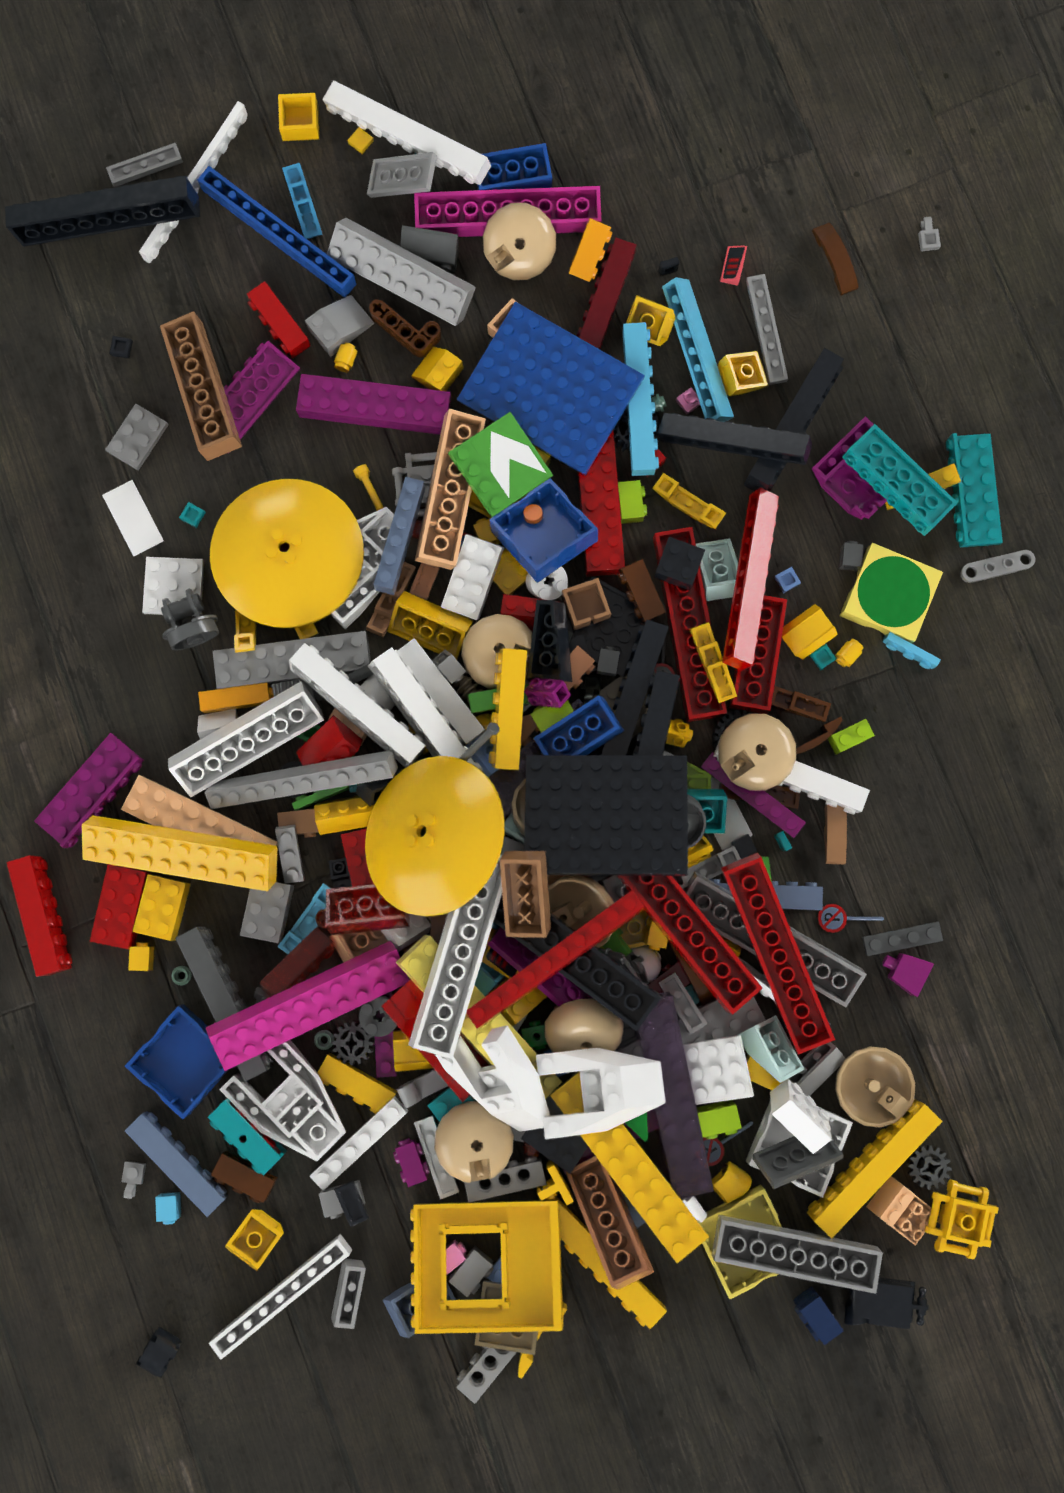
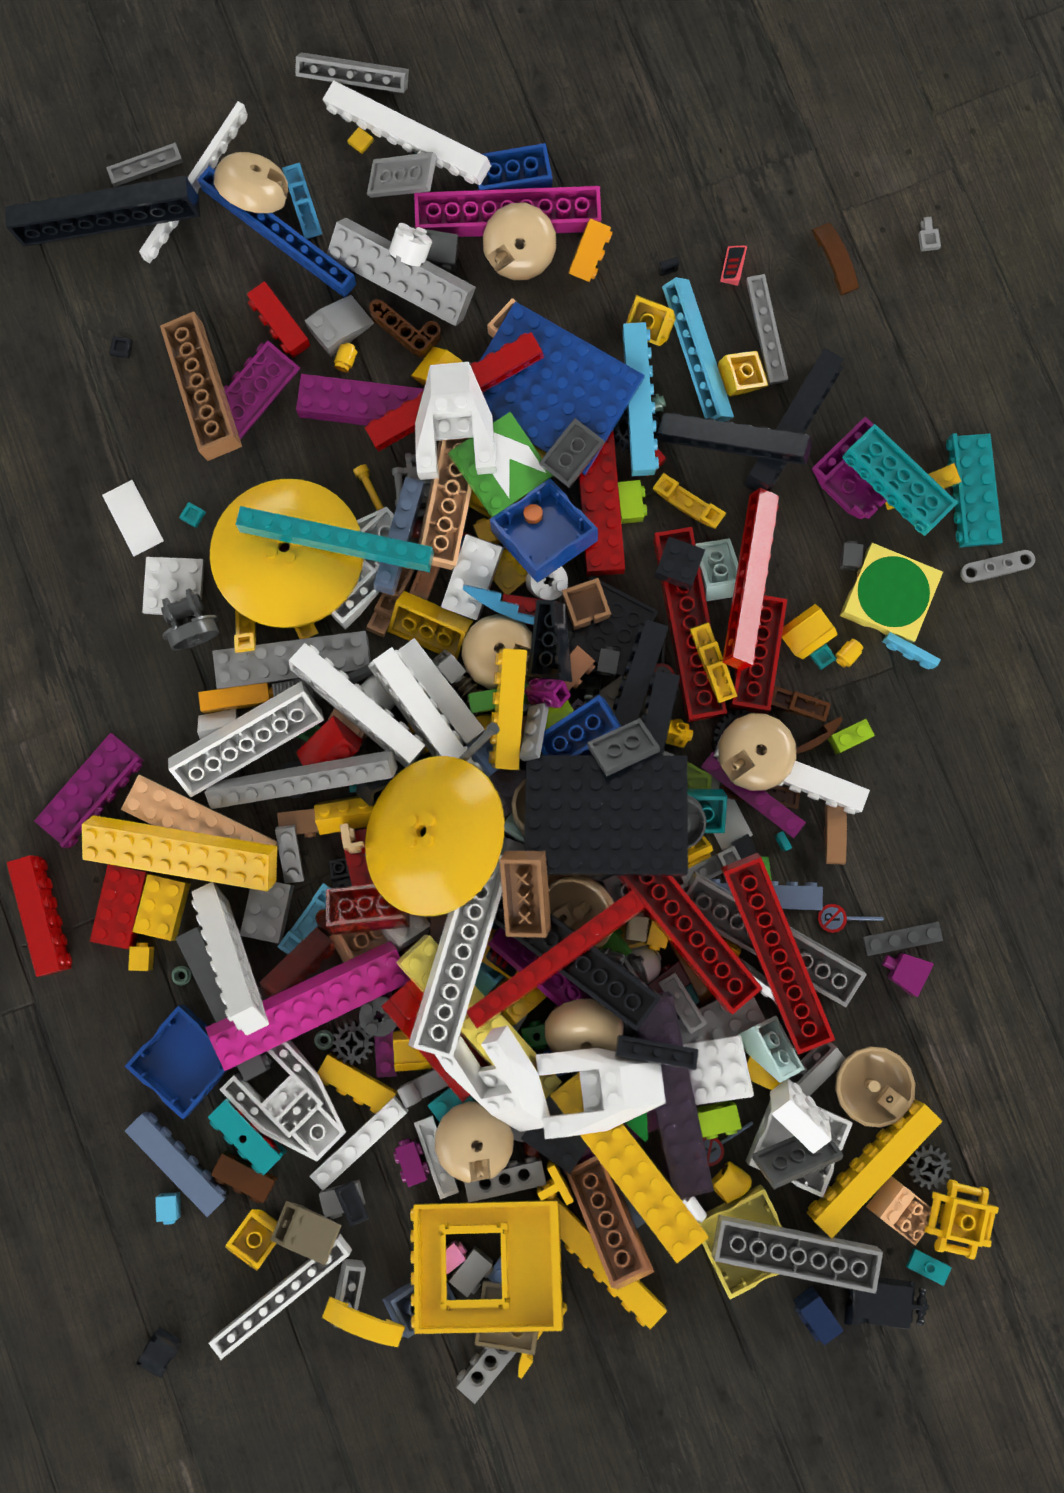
light grey plate [105,404,169,471] -> none
light grey plate [121,1161,146,1199] -> none
yellow piece [278,93,319,141] -> none
bright green plate [292,786,349,811] -> none
dark red brick [577,237,637,349] -> none
reddish brown brick [618,559,666,622] -> none
bright pink tile [676,388,700,414] -> none
medium blue plate [774,567,801,593] -> none
none -> white brick [191,882,269,1035]
none -> tan piece [214,152,288,213]
none -> teal brick [235,506,434,573]
none -> dark tan slope [271,1201,341,1265]
none -> light grey brick [295,52,409,93]
none -> yellow slope [322,1297,406,1347]
none -> tan bracket [340,823,365,854]
none -> red brick [364,332,544,452]
none -> white brick [389,223,432,266]
none -> white wedge [415,362,497,480]
none -> dark azure slope [463,584,535,625]
none -> light grey plate [519,703,549,761]
none -> dark grey plate [539,418,605,488]
none -> dark grey plate [587,718,660,776]
none -> black plate [615,1035,699,1071]
none -> dark tan brick [625,913,649,942]
none -> teal plate [906,1248,952,1286]

